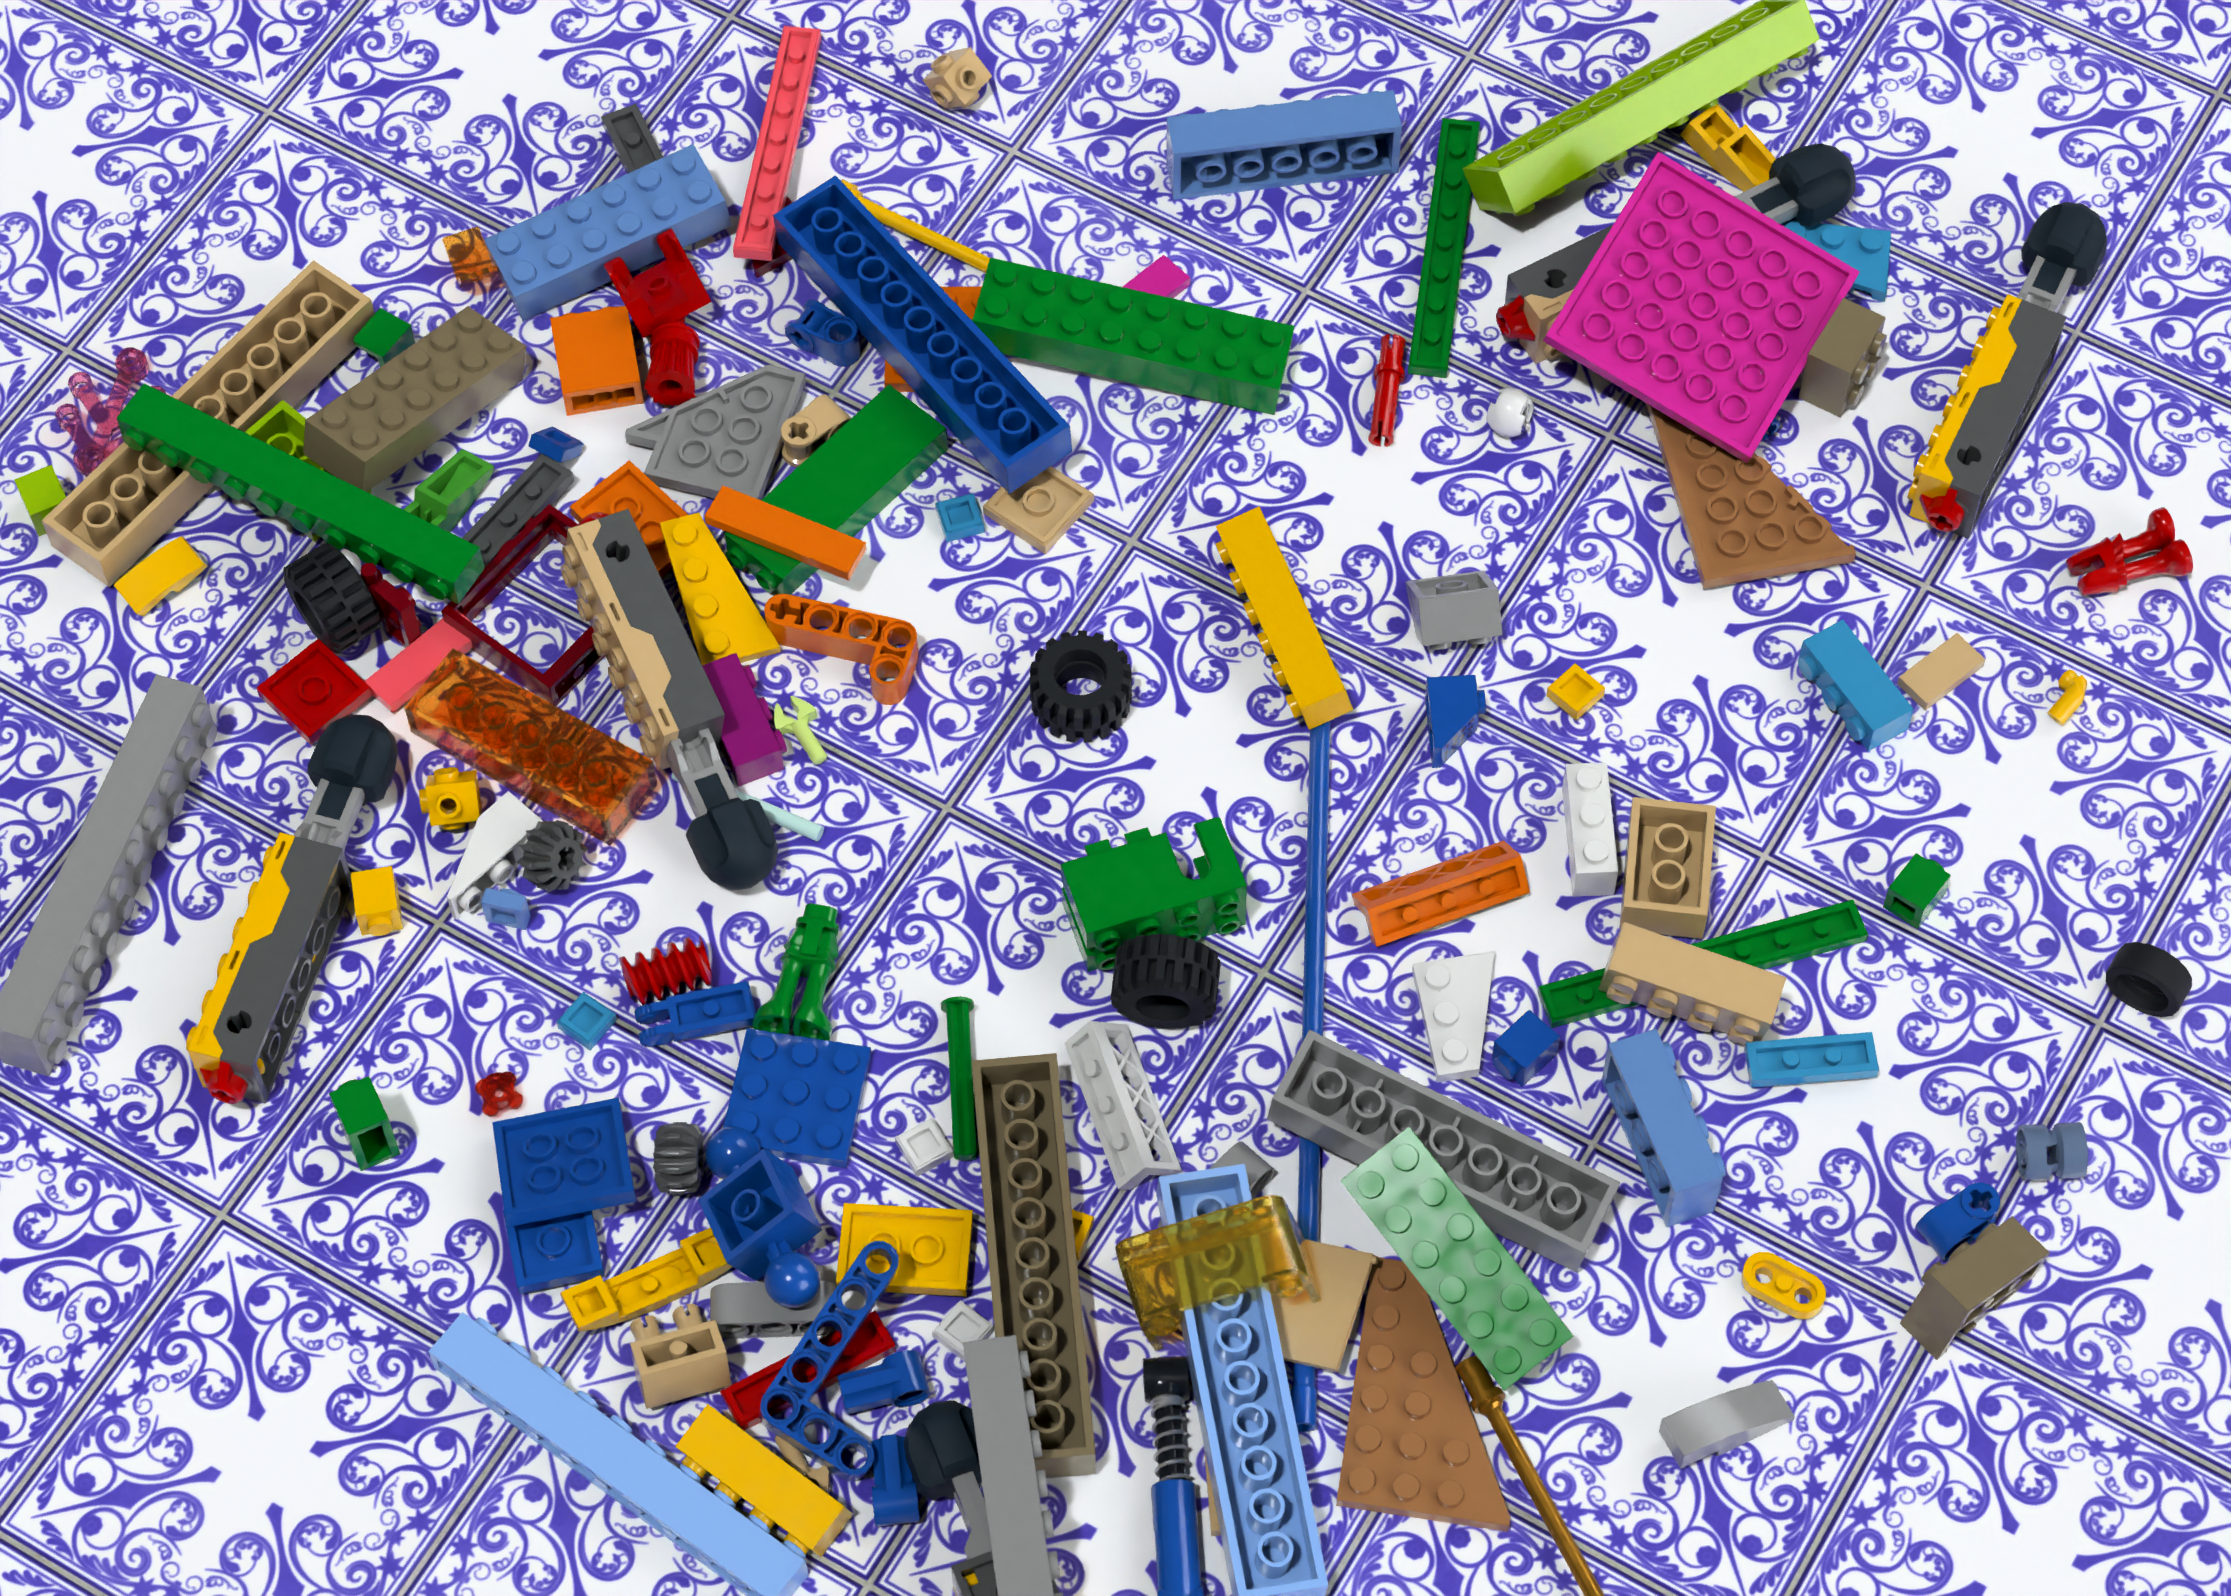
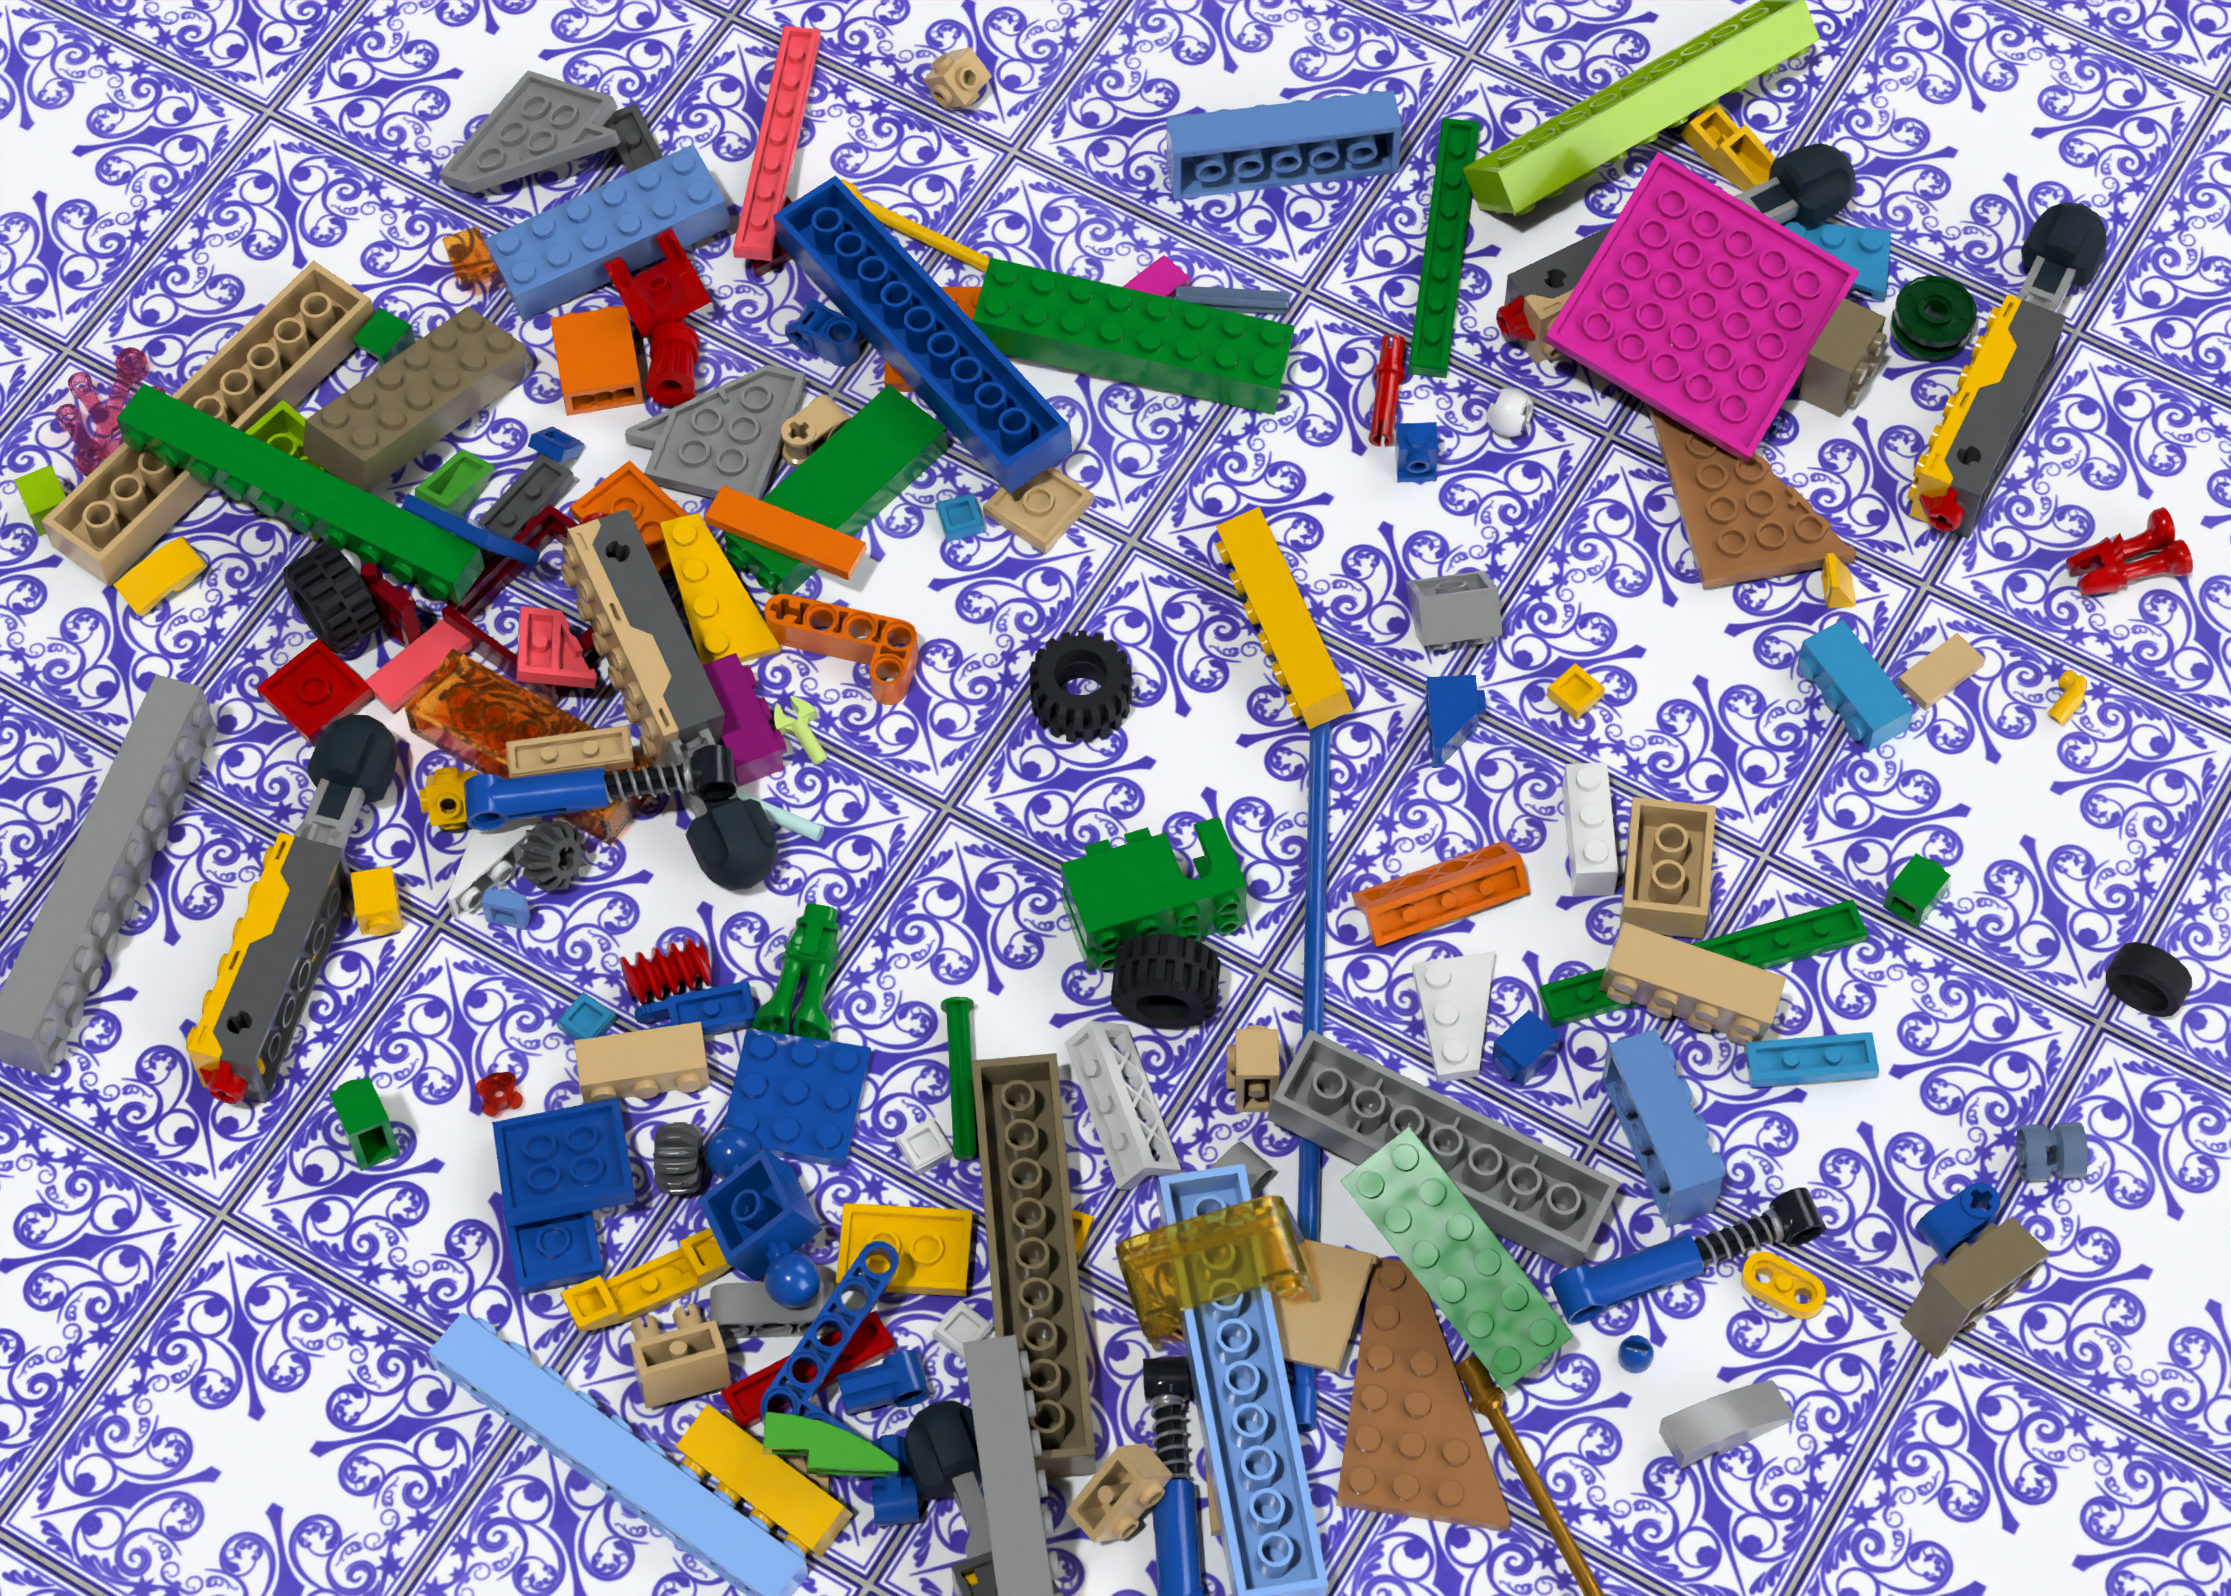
none -> blue tile [402,494,541,566]
none -> light grey wing [439,70,621,193]
none -> piece [464,745,737,831]
none -> tan tile [506,725,635,778]
none -> coral wing [516,606,597,689]
none -> tan brick [574,1022,710,1104]
none -> bright green slope [763,1412,898,1478]
none -> tan brick [1066,1443,1173,1543]
none -> sand blue axle [1175,285,1290,314]
none -> tan brick [1226,1025,1279,1112]
none -> blue brick [1395,422,1439,483]
none -> piece [1550,1187,1826,1325]
none -> blue hinge [1617,1335,1654,1373]
none -> yellow slope [1821,553,1856,609]
none -> dark green wheel [1890,275,1977,362]

